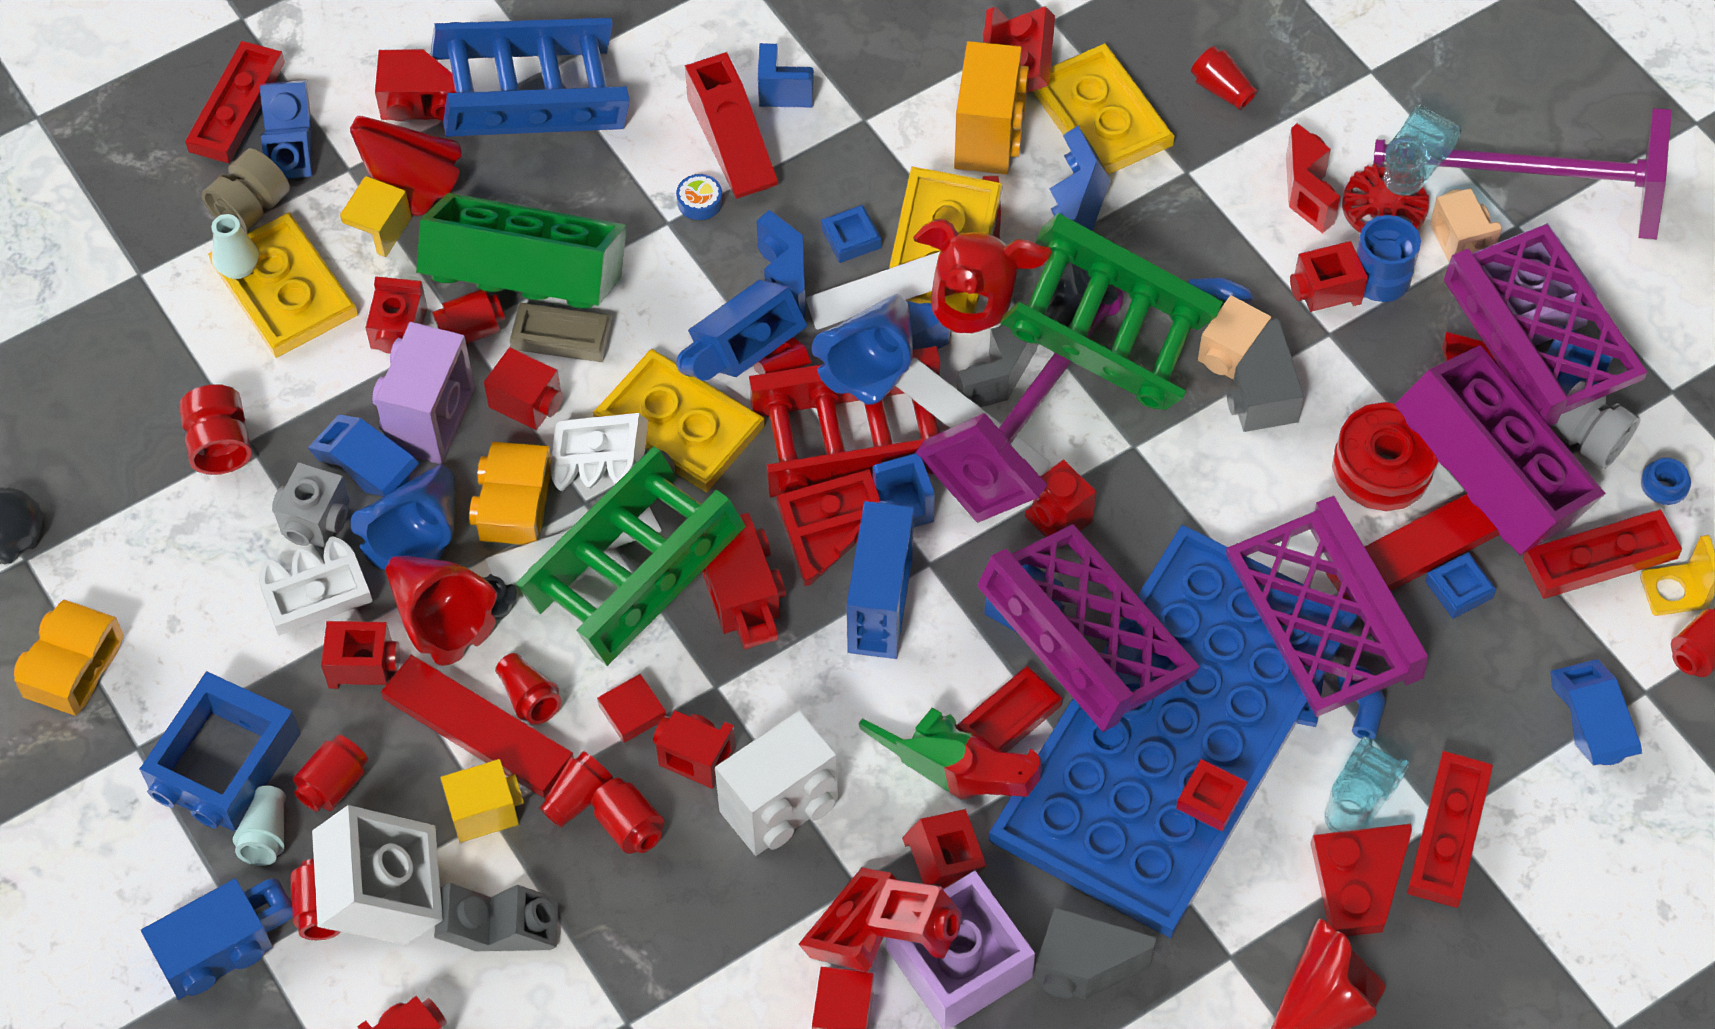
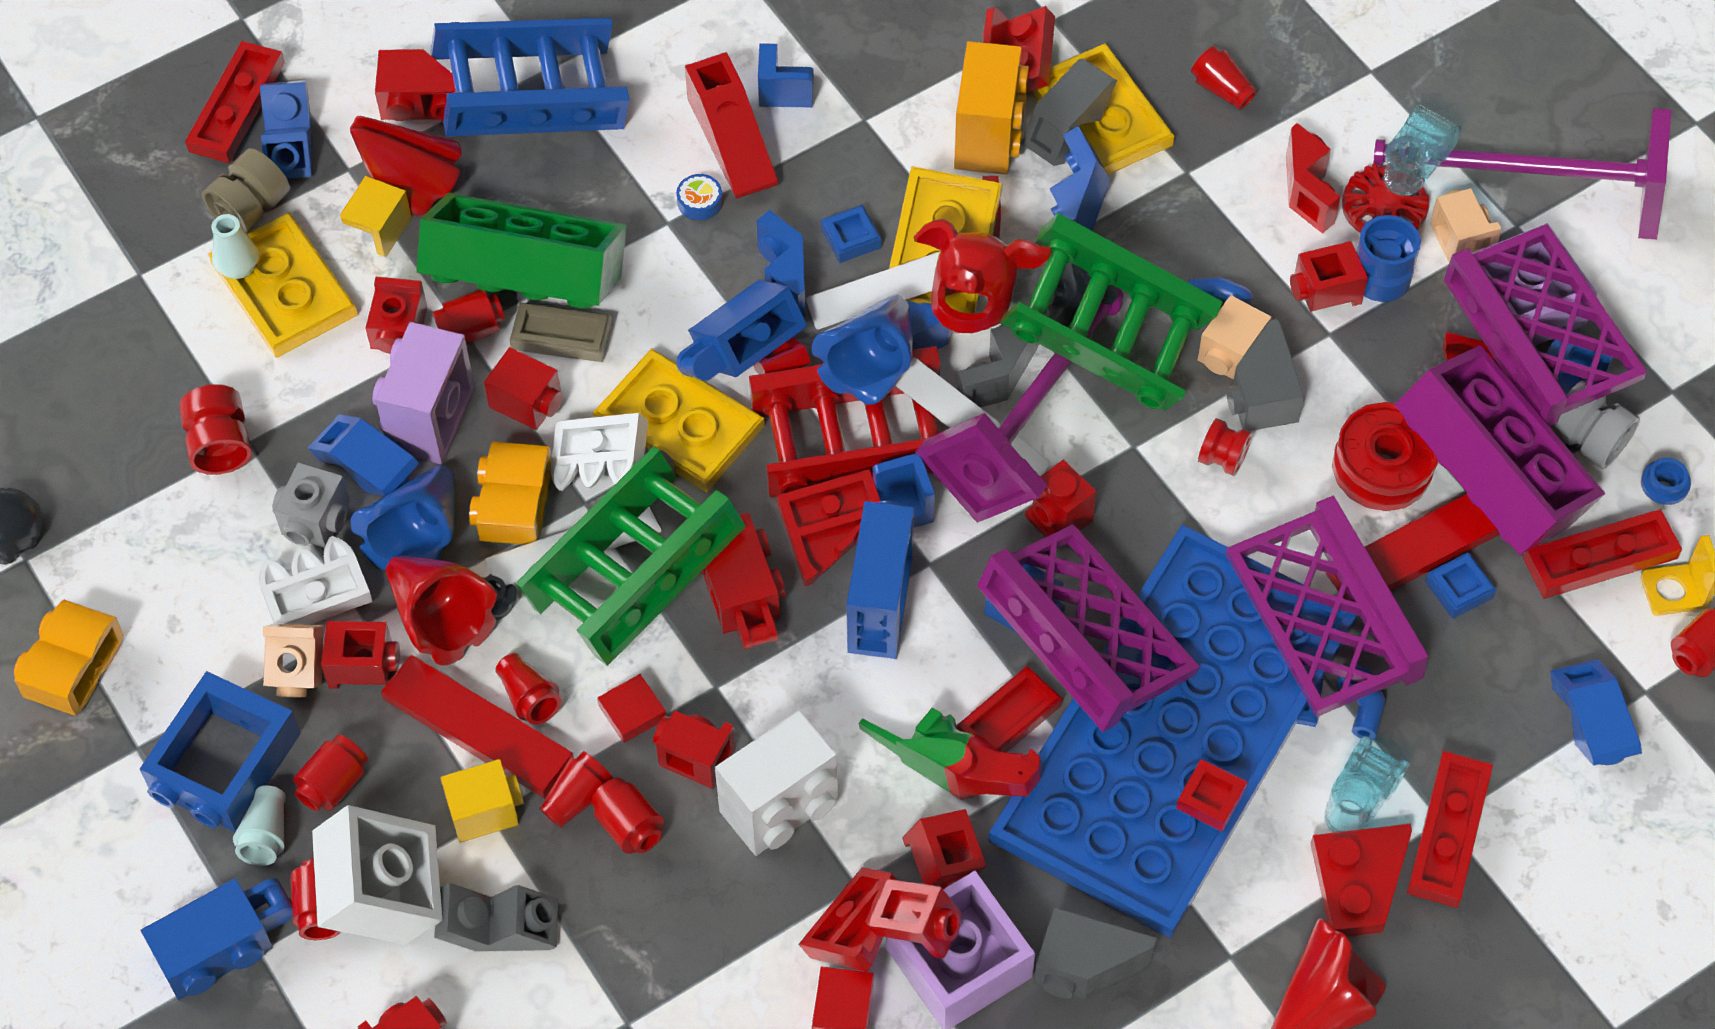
none -> light nougat brick [263,623,324,697]
none -> dark grey slope [1021,59,1117,166]
none -> red wheel [1198,418,1253,477]

